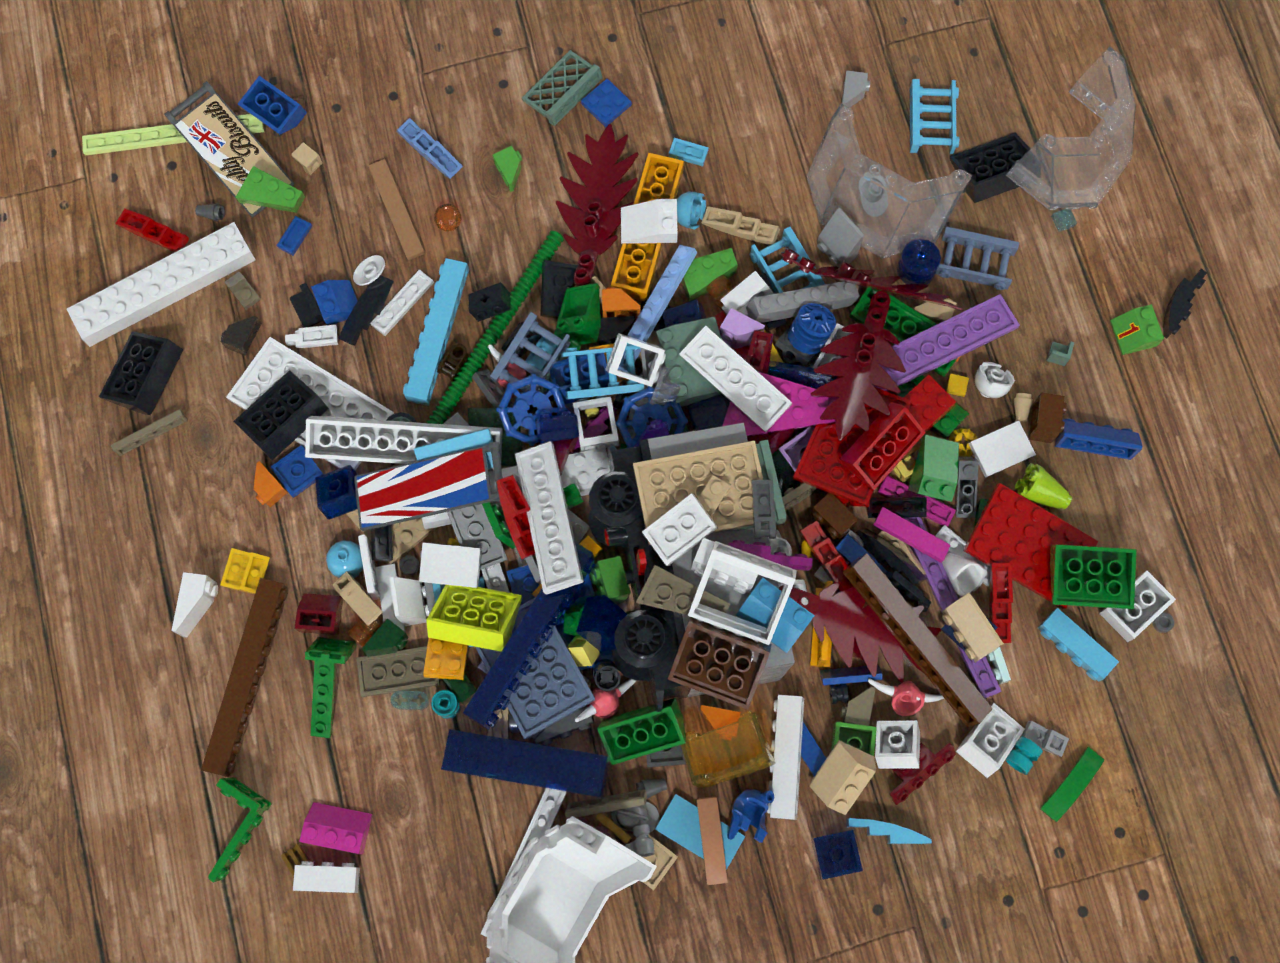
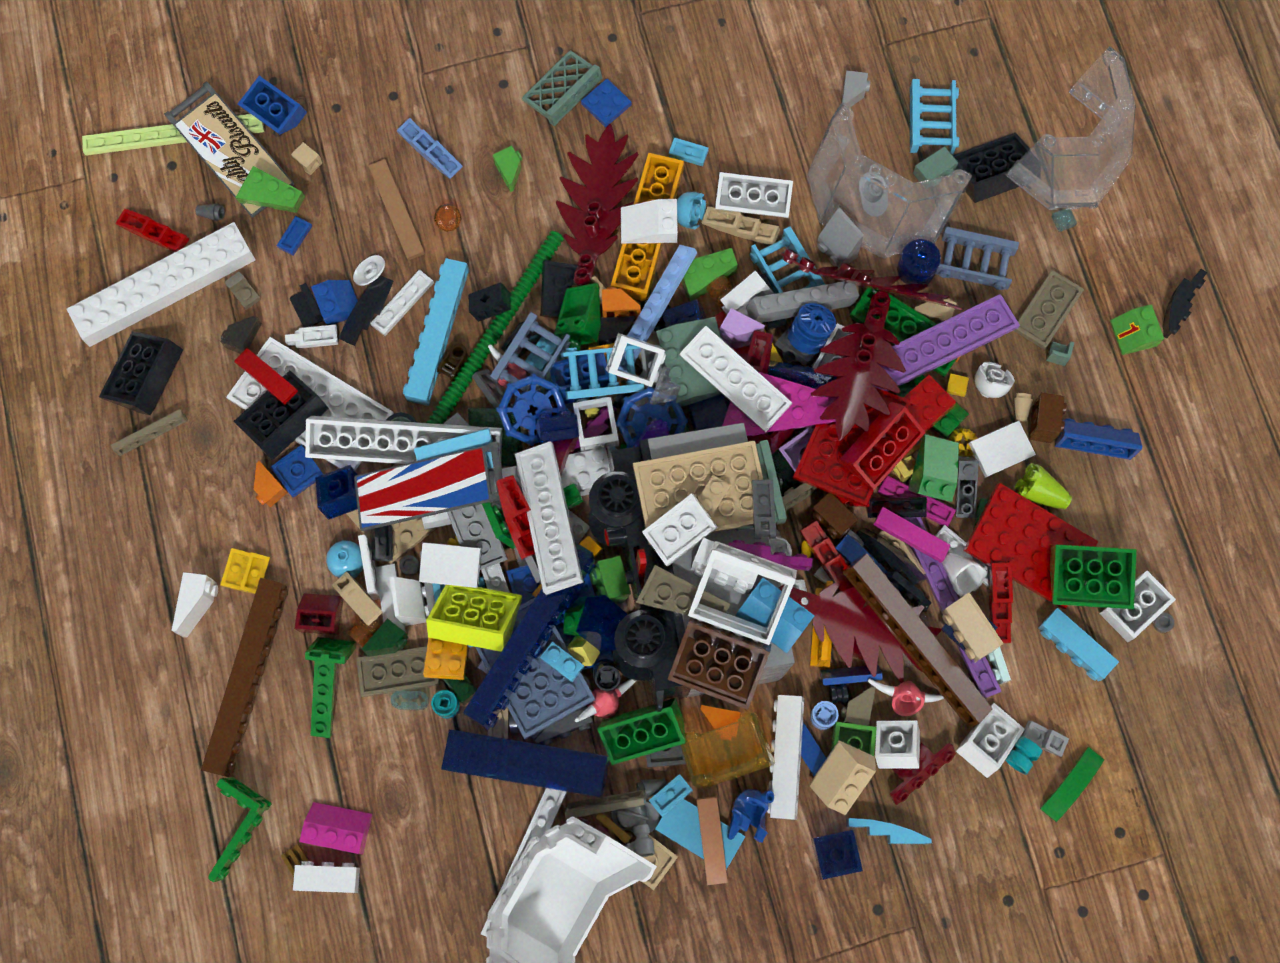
none -> red slope [234,348,298,405]
none -> medium azure plate [540,642,584,682]
none -> medium azure plate [649,774,693,817]
none -> white slope [715,172,793,218]
none -> light blue wheel [810,701,839,730]
none -> sand green brick [913,146,958,190]
none -> dark tan plate [1013,270,1084,350]

